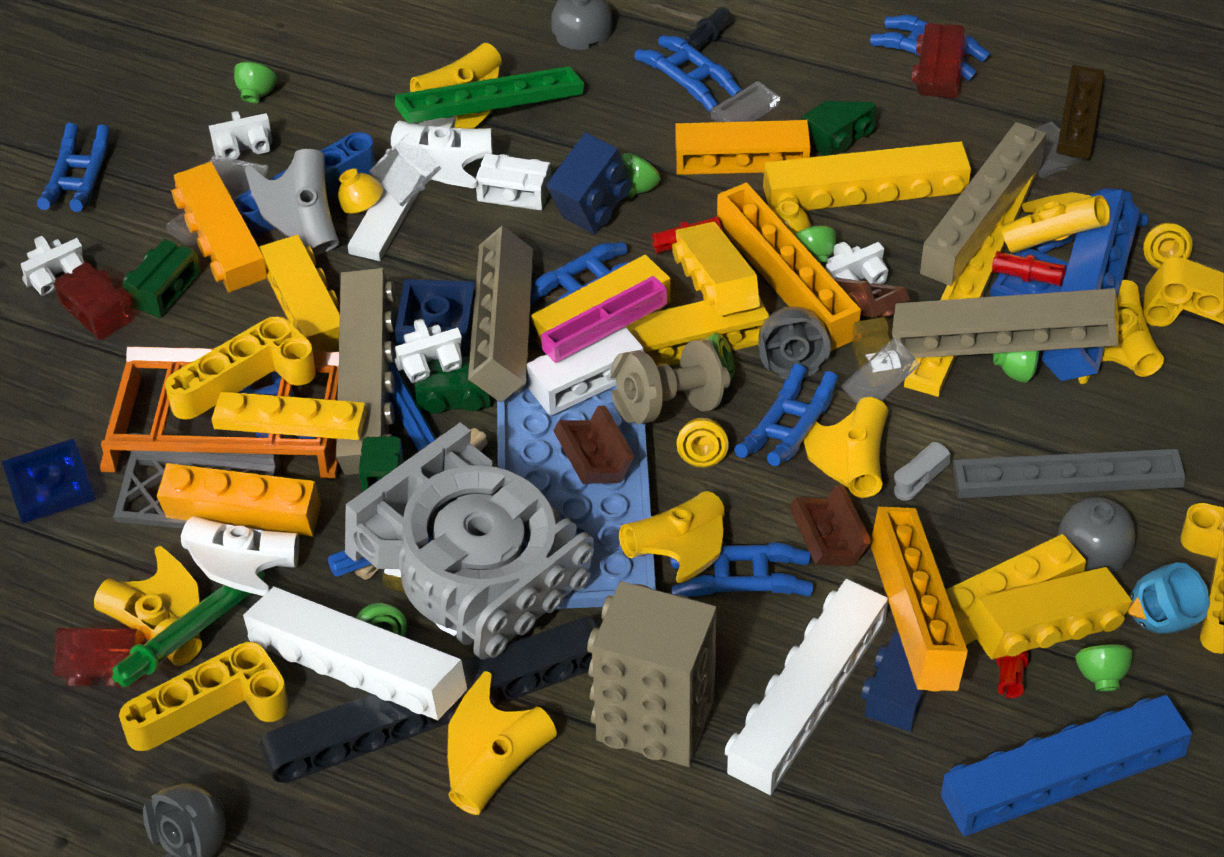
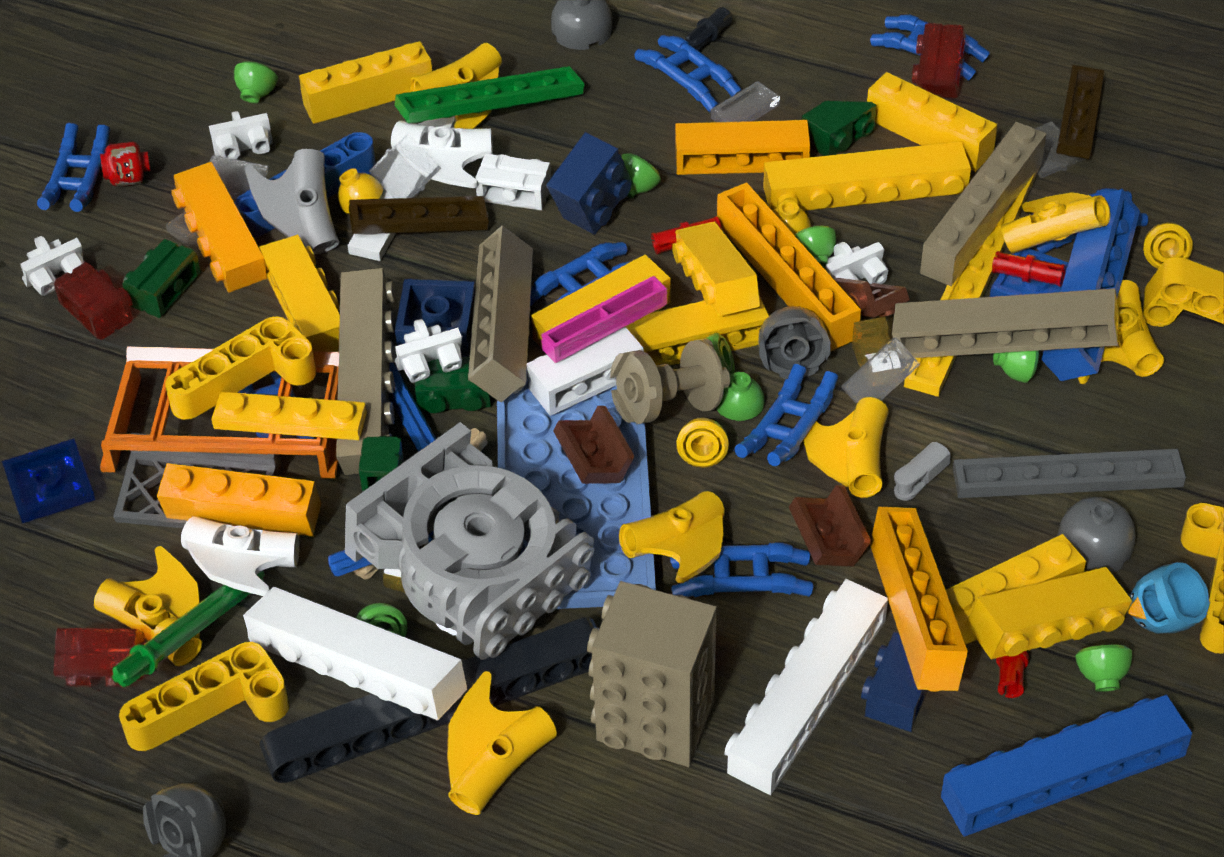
none -> red head [100,141,150,187]
none -> yellow brick [299,41,432,124]
none -> dark brown plate [349,196,489,234]
none -> bright green brick [716,372,765,421]
none -> yellow brick [867,72,997,172]

